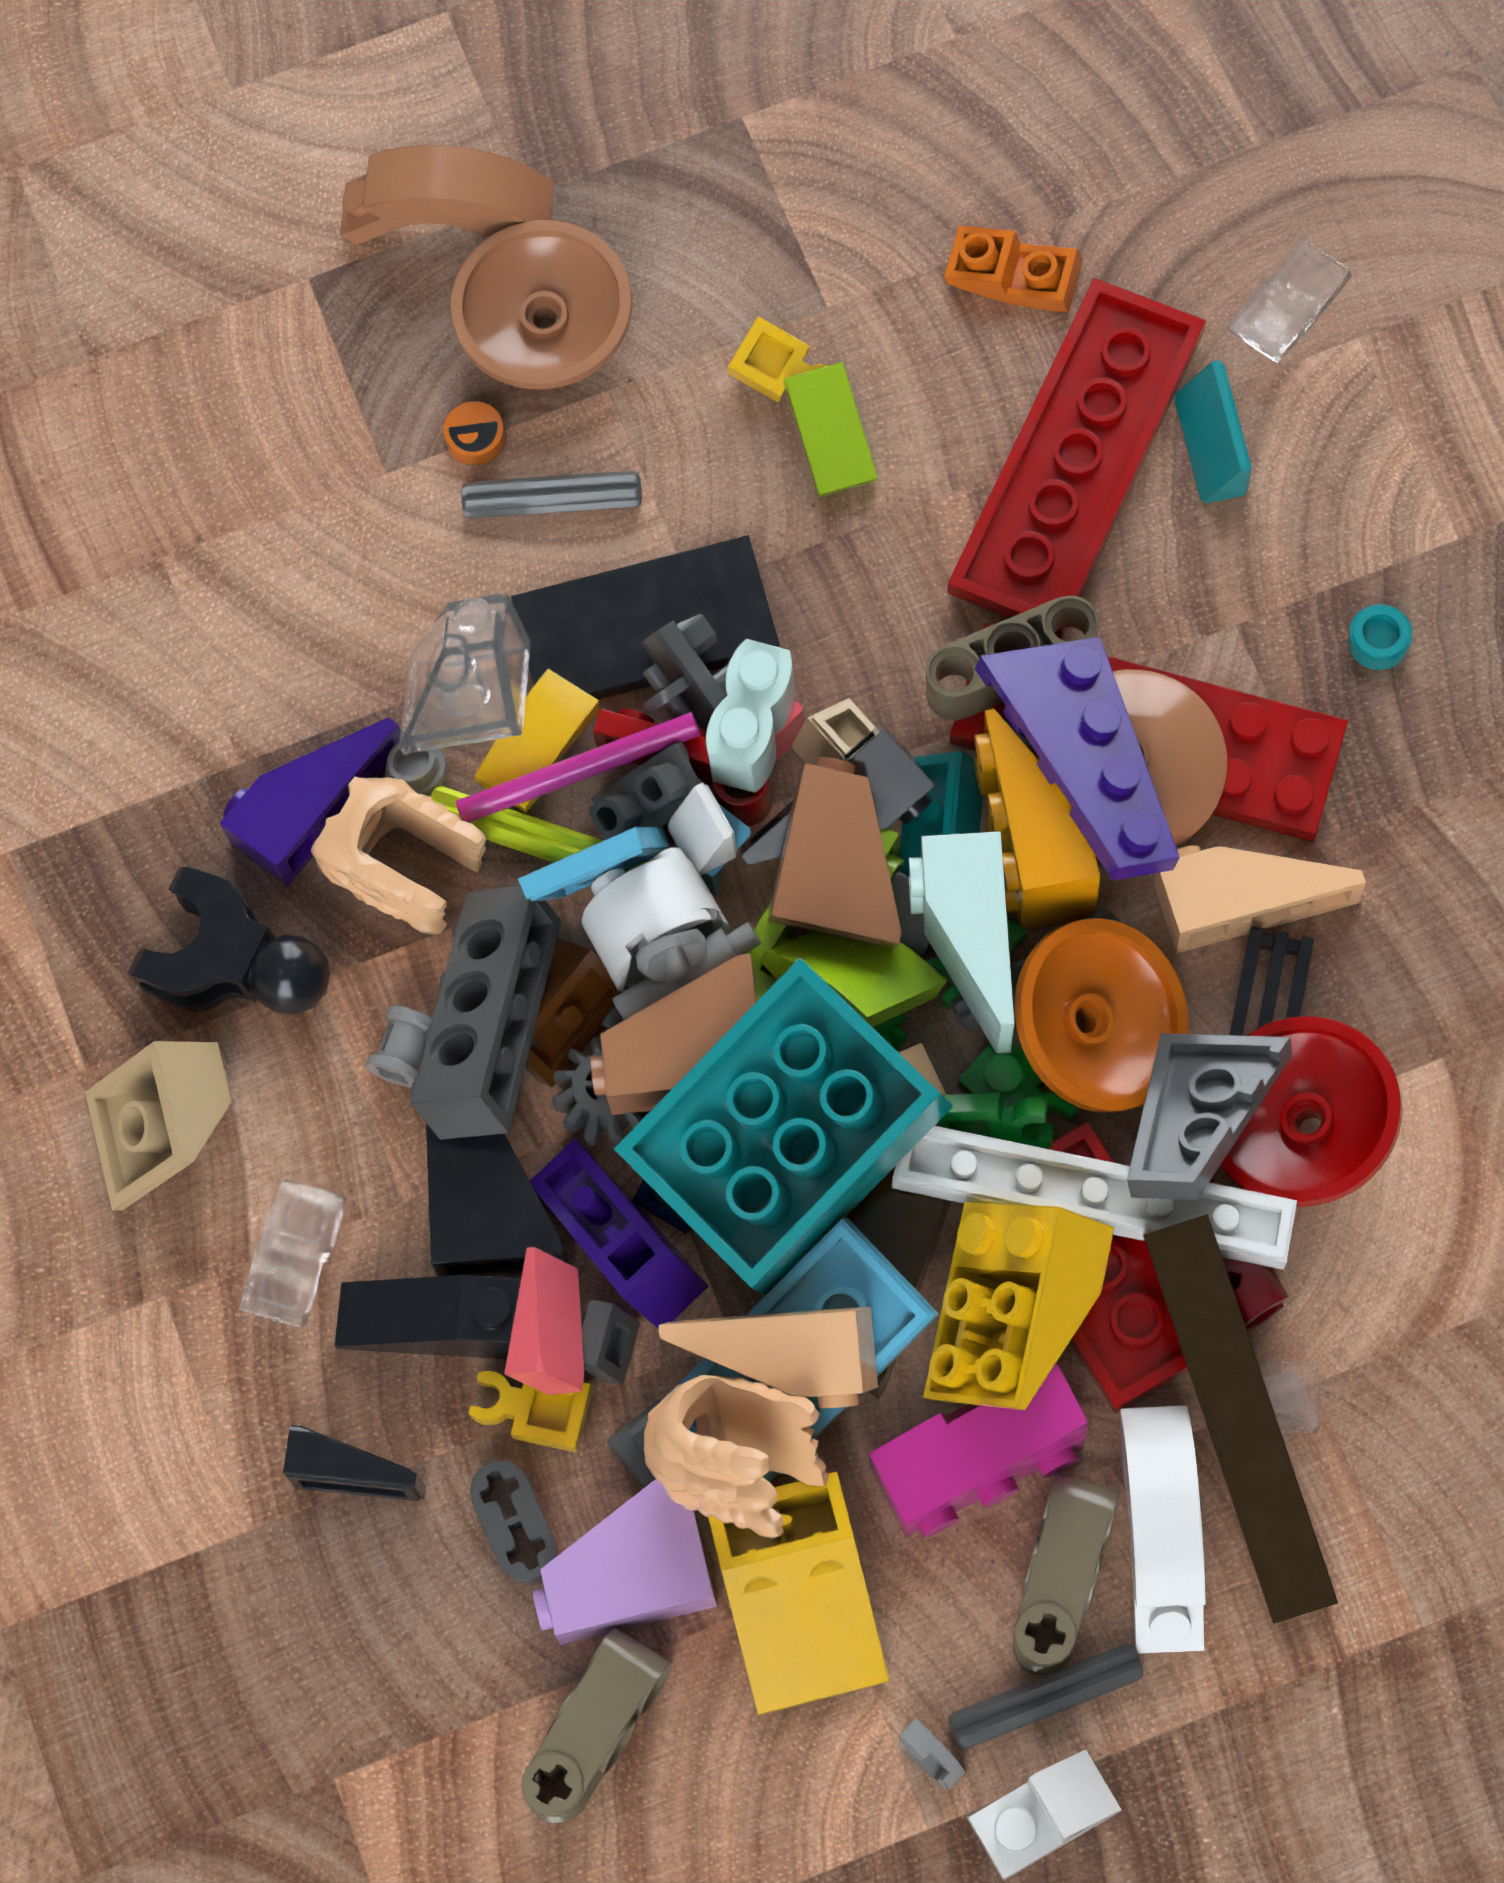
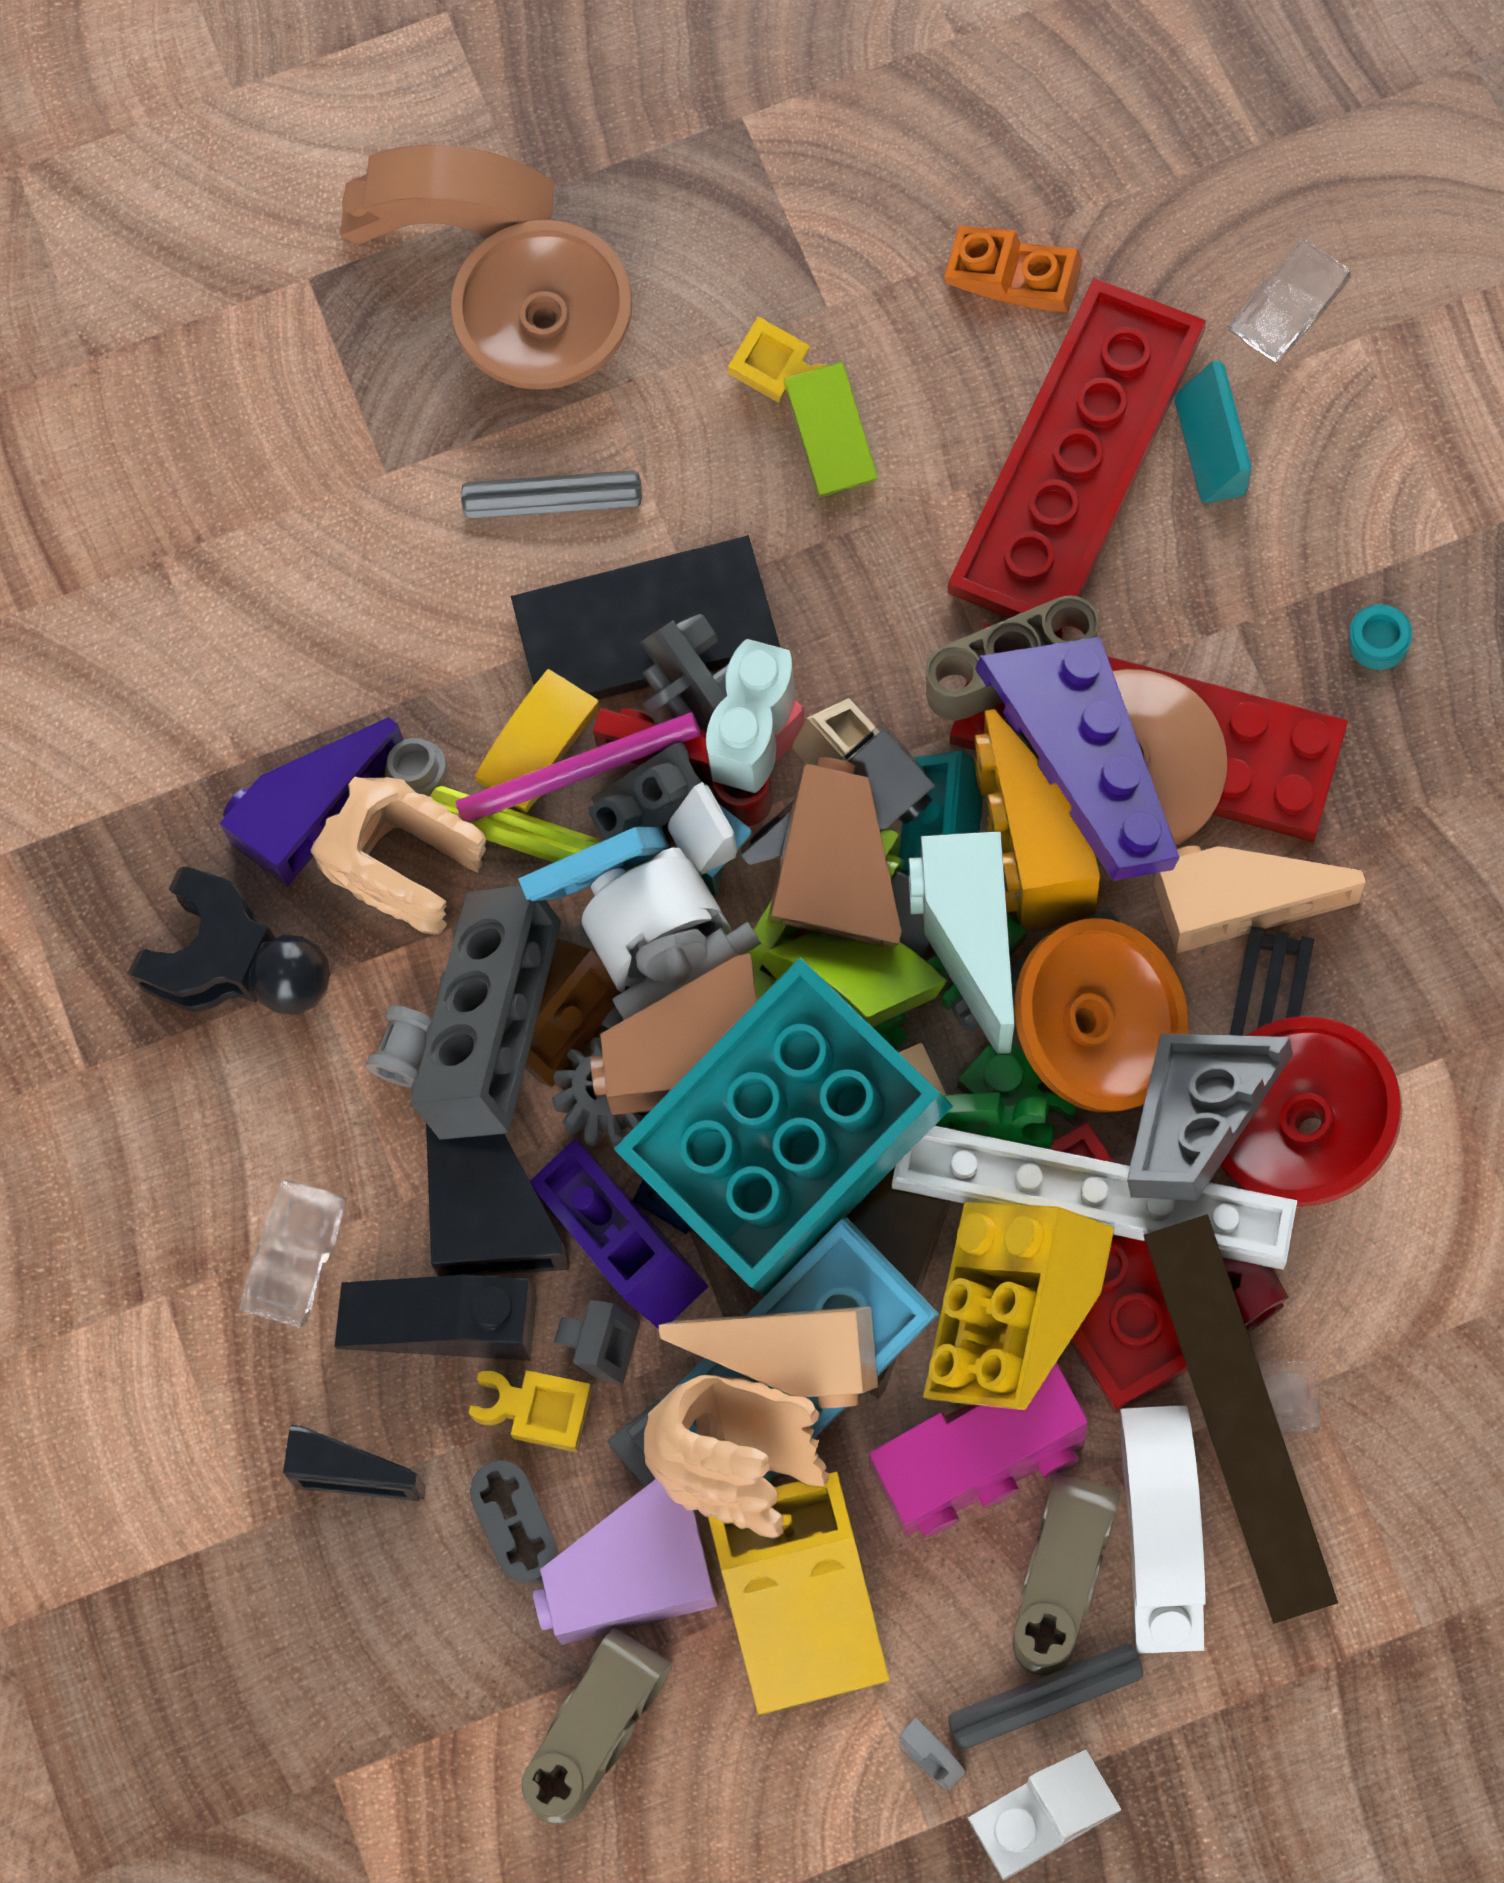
tan slope [85,1041,232,1211] -> none
clear slope [399,592,531,754] -> none
orange tile [443,401,506,465] -> none
coral slope [504,1247,584,1395] -> none

